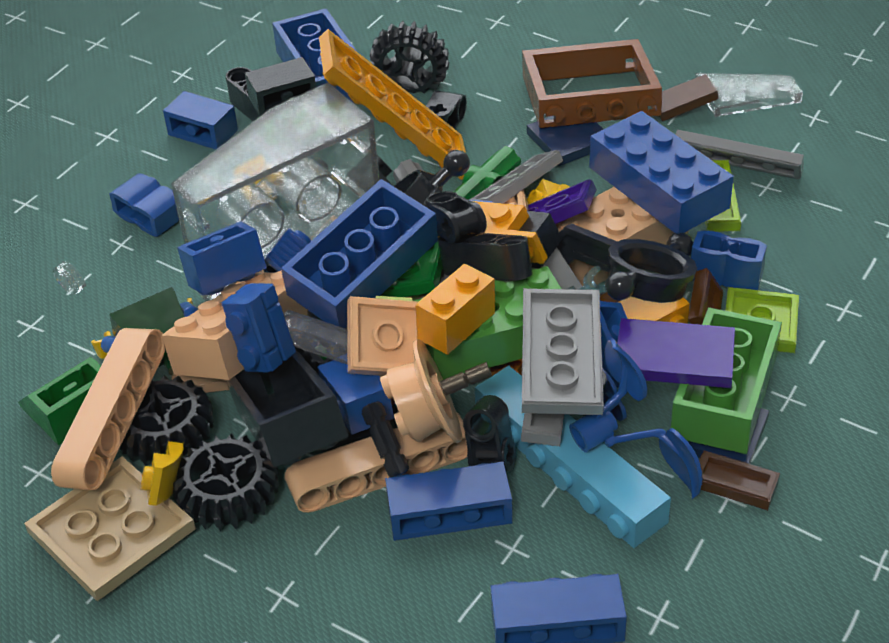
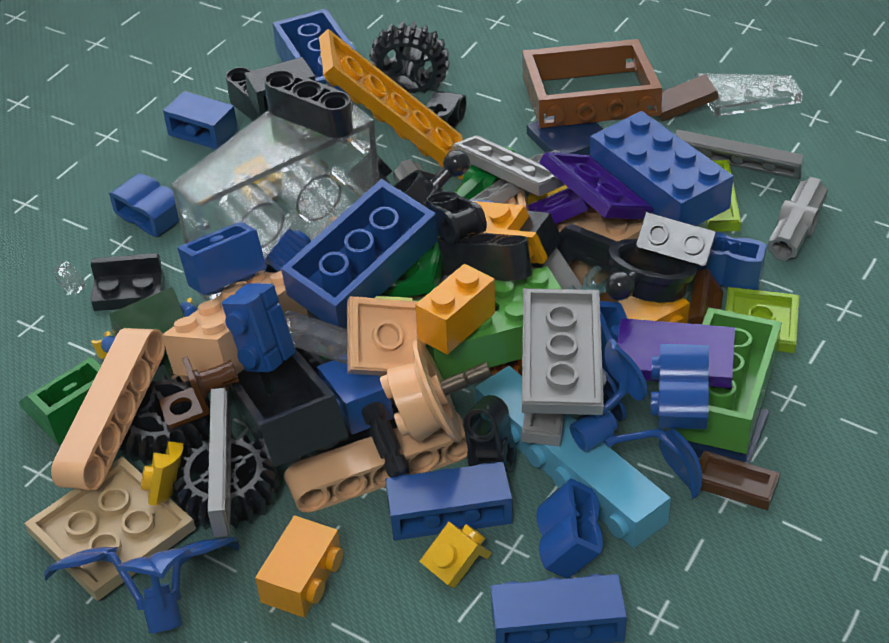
none -> blue plant [44,537,239,633]
none -> black bracket [91,253,165,311]
none -> reddish brown bracket [160,356,240,429]
none -> light grey tile [208,388,232,537]
none -> light orange brick [255,515,344,618]
none -> black beam [264,70,353,138]
none -> yellow bracket [419,522,492,589]
none -> light grey tile [452,135,564,196]
none -> blue brick [537,478,603,579]
none -> dark purple tile [539,152,654,219]
none -> bracket [636,212,718,266]
none -> blue brick [650,344,709,429]
none -> light grey piece [768,177,828,261]

